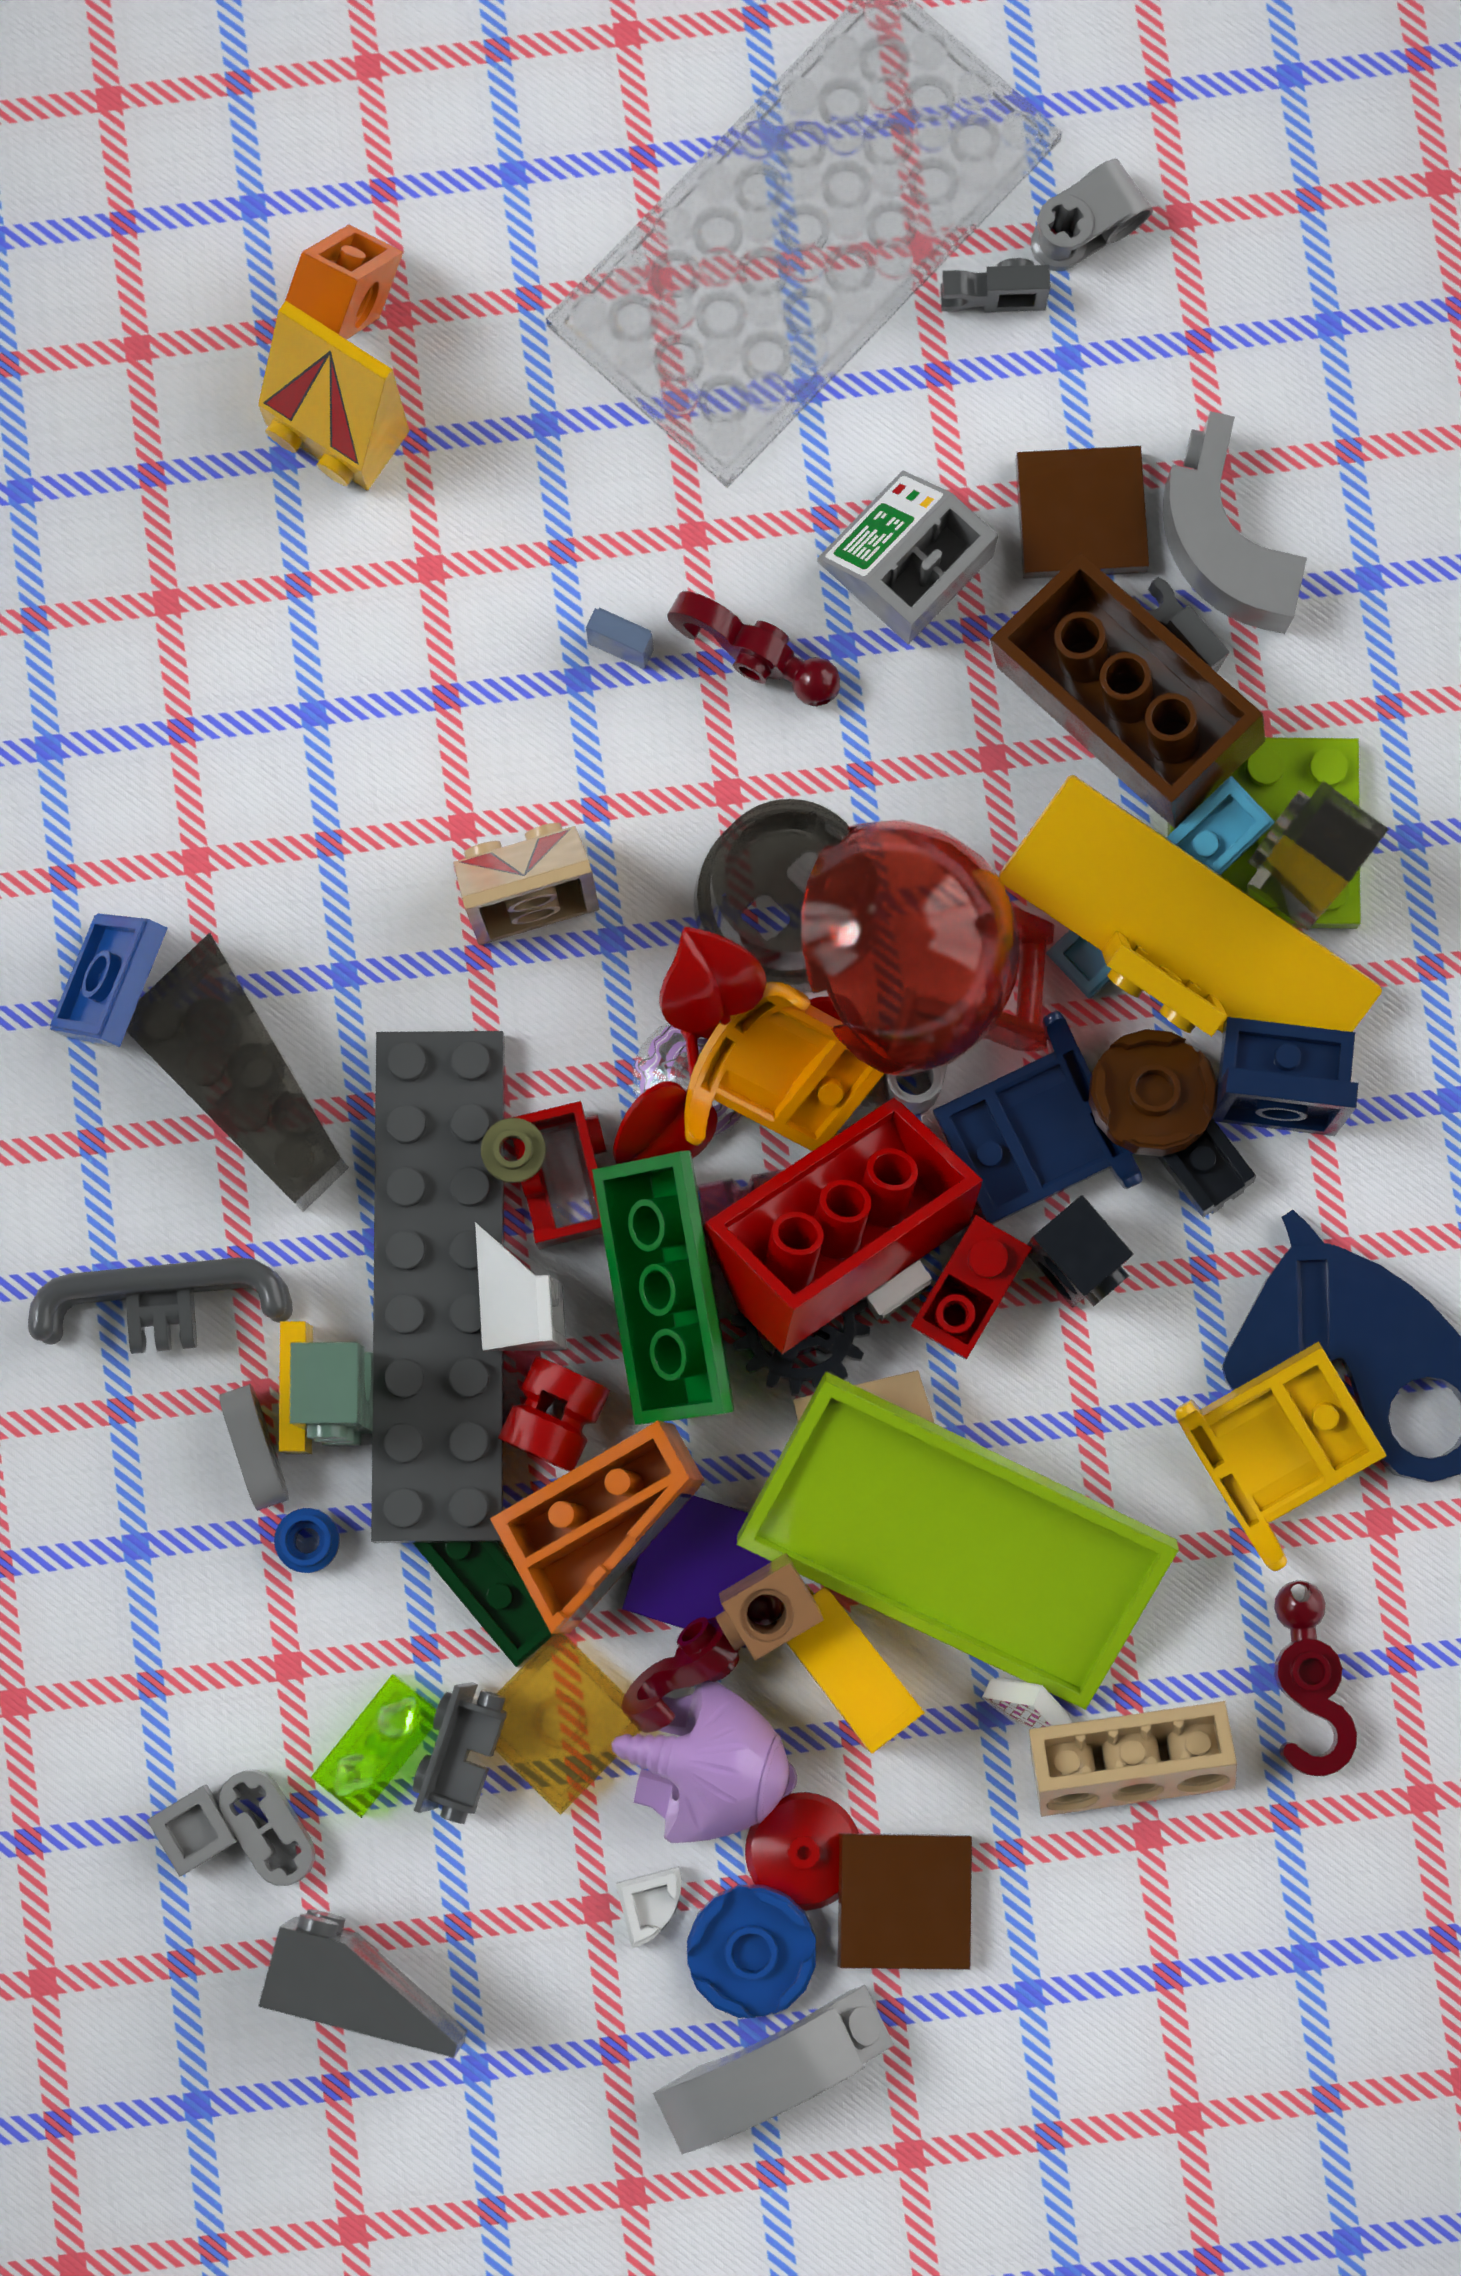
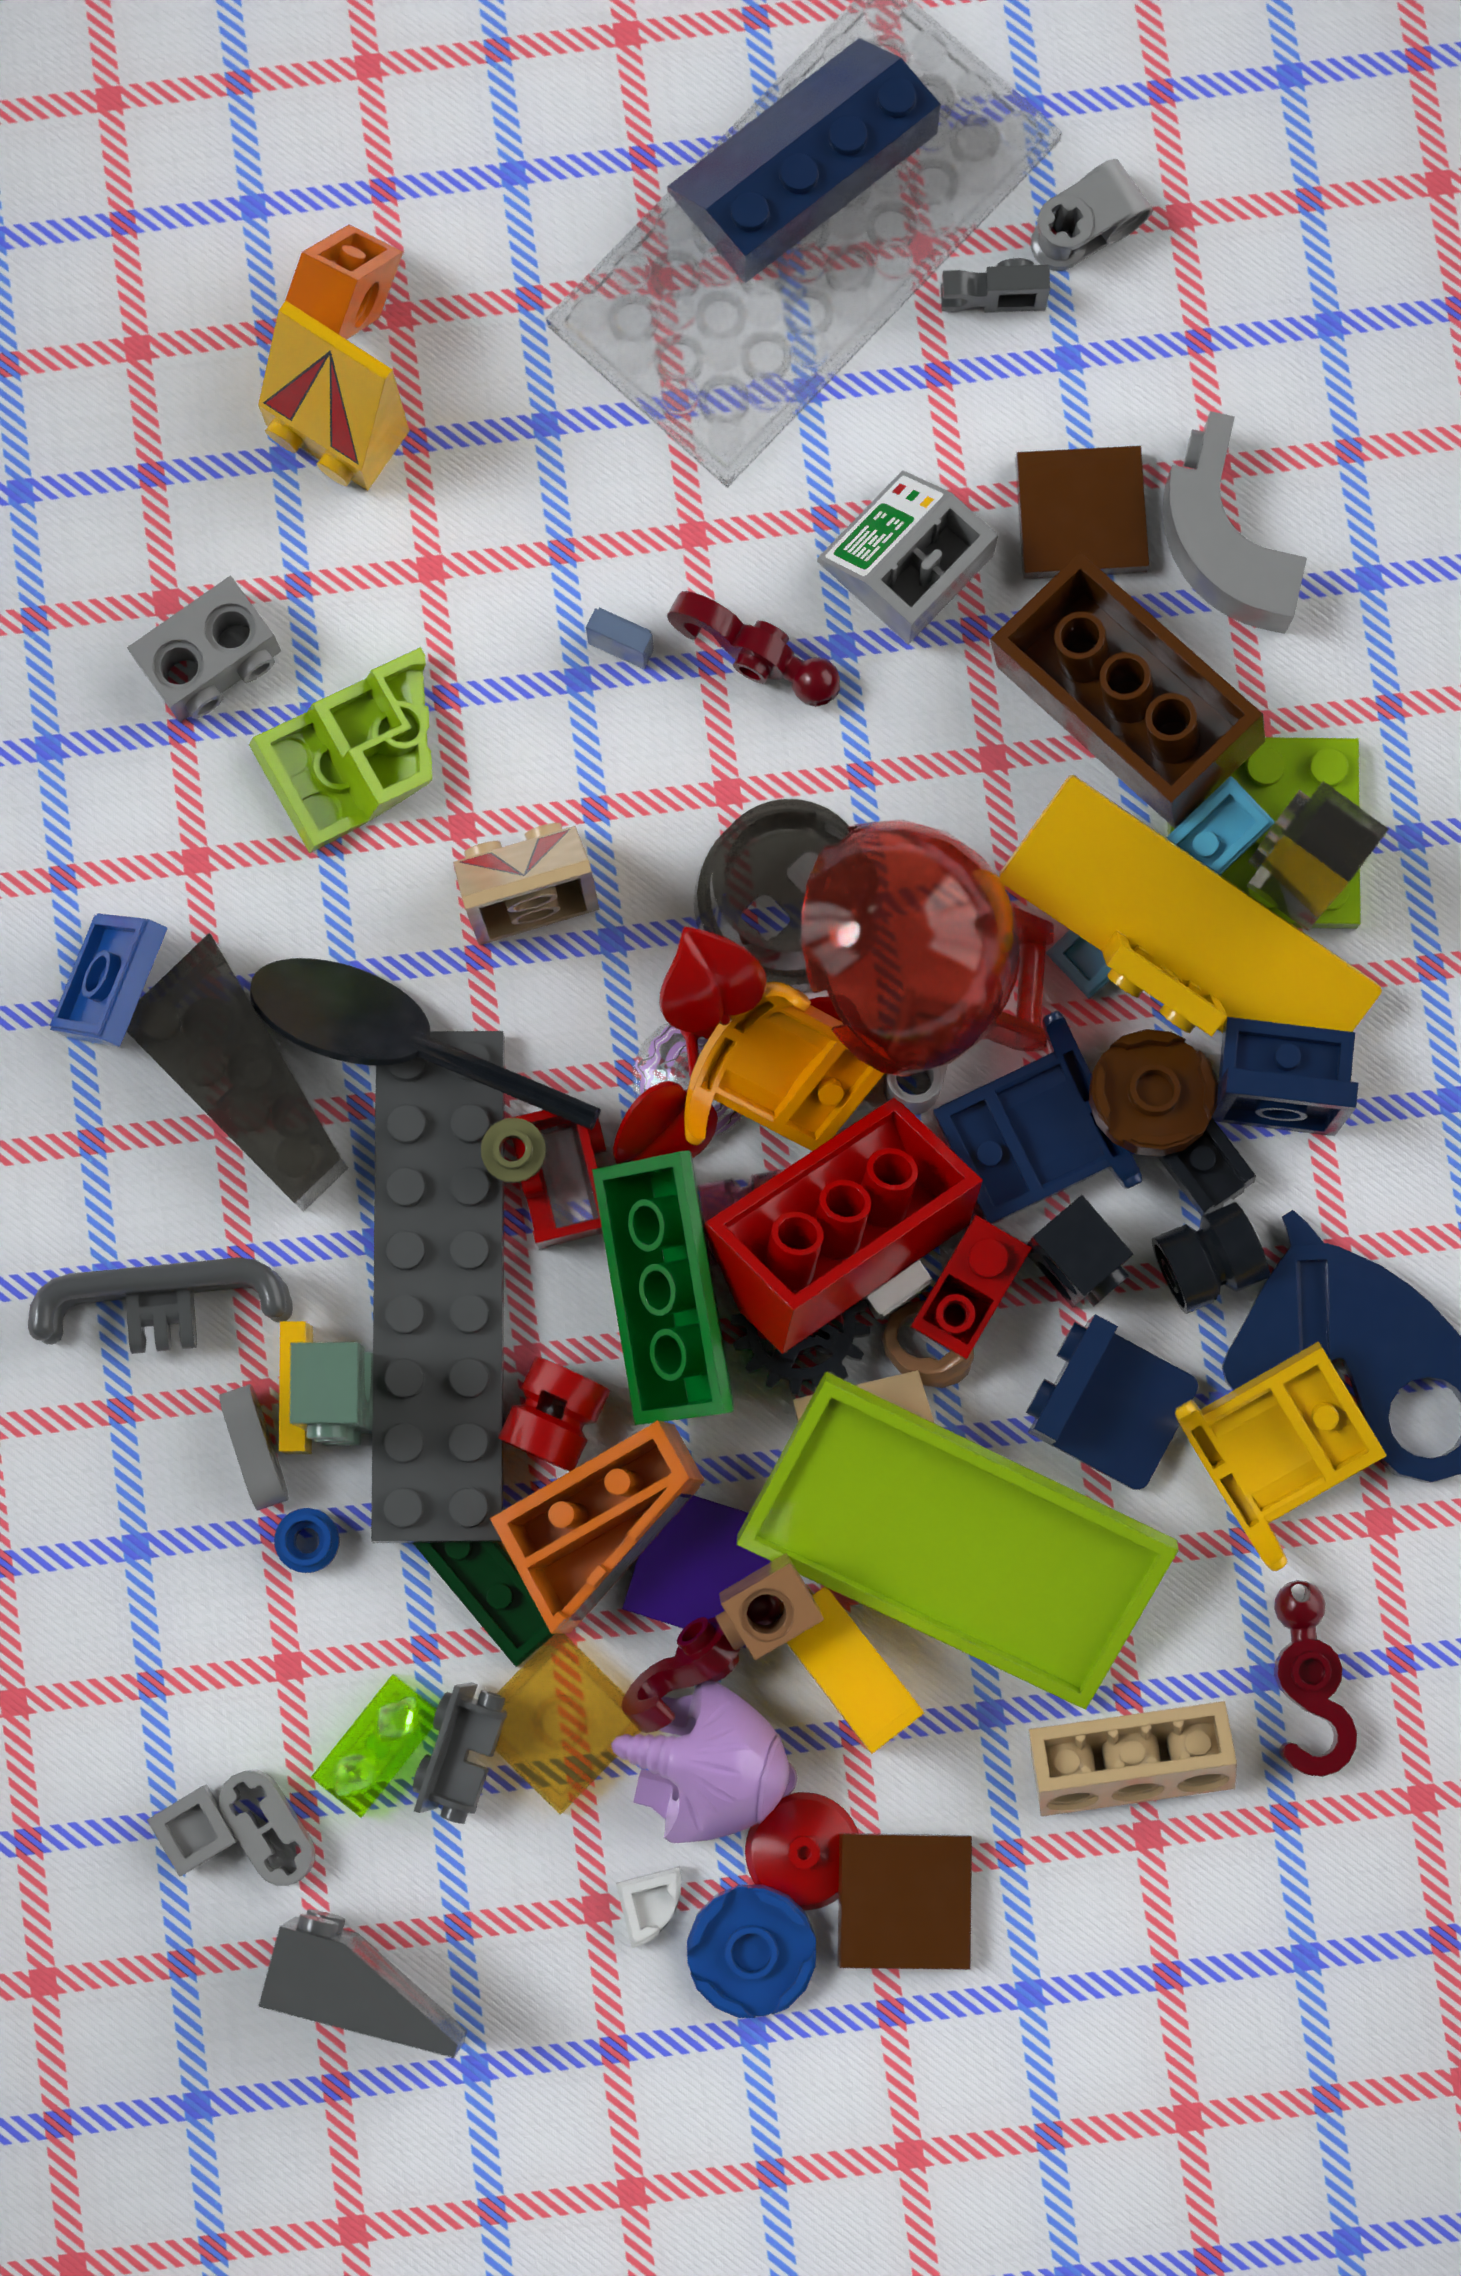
white slope [475,1222,567,1351] -> none
light grey arch [653,1985,894,2154] -> none
white tile [982,1677,1073,1729] -> none
dark grey plate [1132,577,1230,672] -> none
none -> light grey brick [127,575,282,723]
none -> lime slope [249,647,433,853]
none -> black piece [250,958,601,1130]
none -> dark blue slope [667,38,941,283]
none -> medium nougat piece [882,1300,974,1388]
none -> dark blue bracket [1026,1314,1198,1490]
none -> black wheel [1152,1202,1270,1314]

